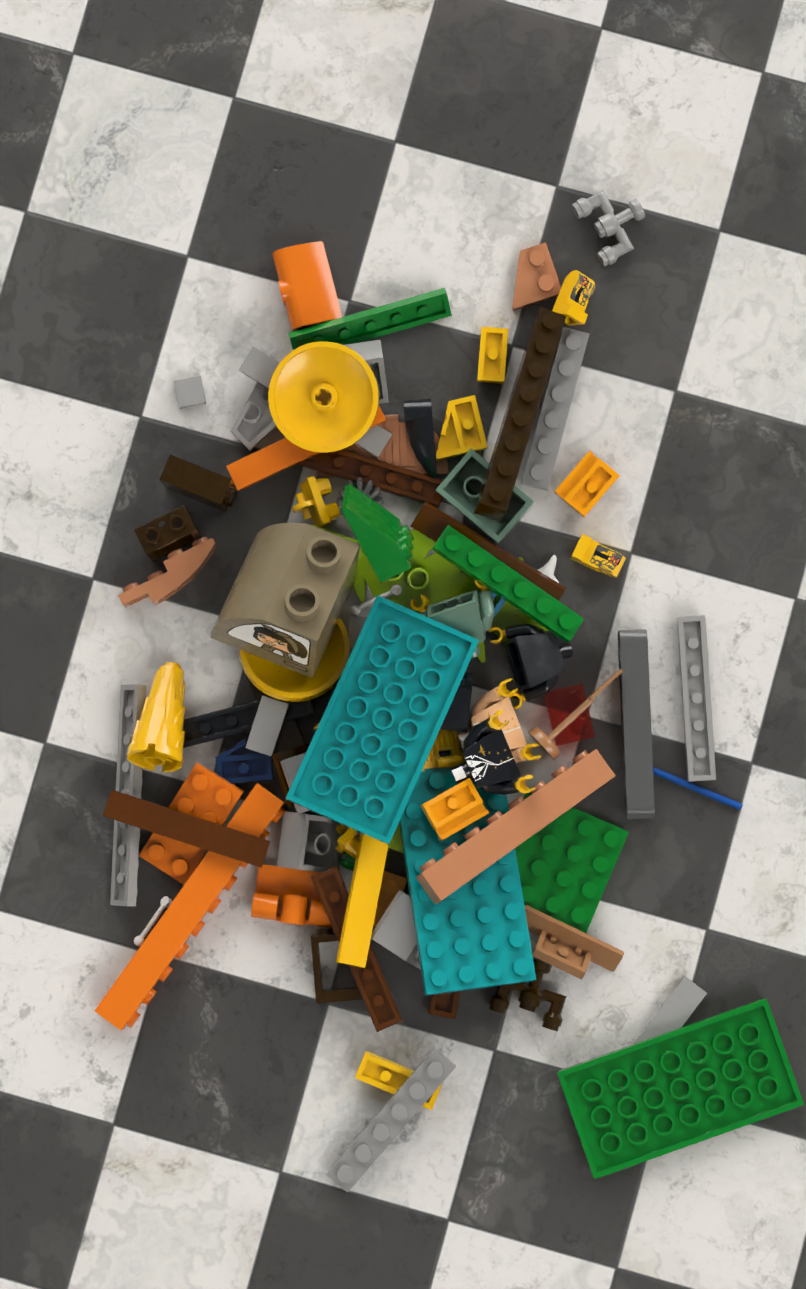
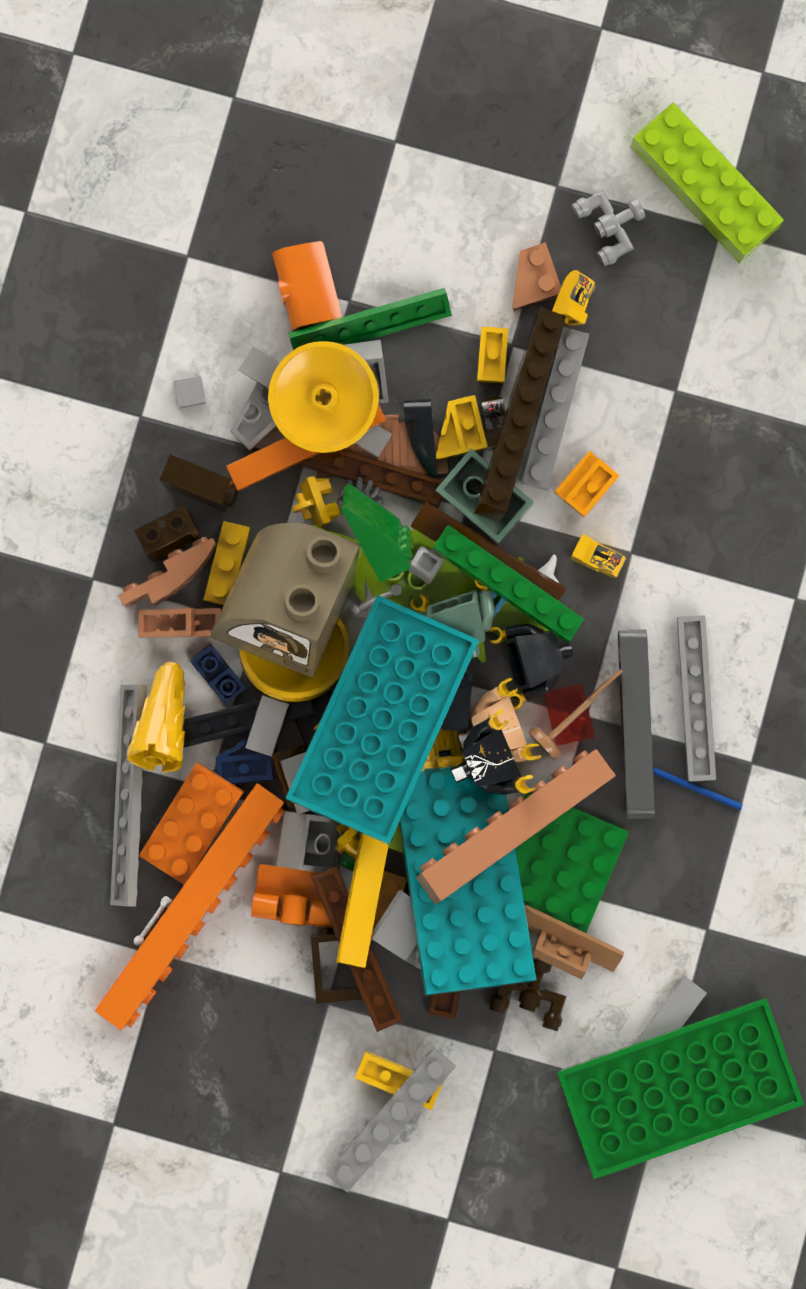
reddish brown tile [103,789,271,868] -> none
light orange plate [420,778,489,841] -> none
none -> nougat slope [138,608,222,638]
none -> dark blue slope [189,643,246,705]
none -> yellow plate [203,521,251,605]
none -> light grey tile [408,545,444,584]
none -> leg [480,397,505,451]
none -> lime brick [630,102,784,264]

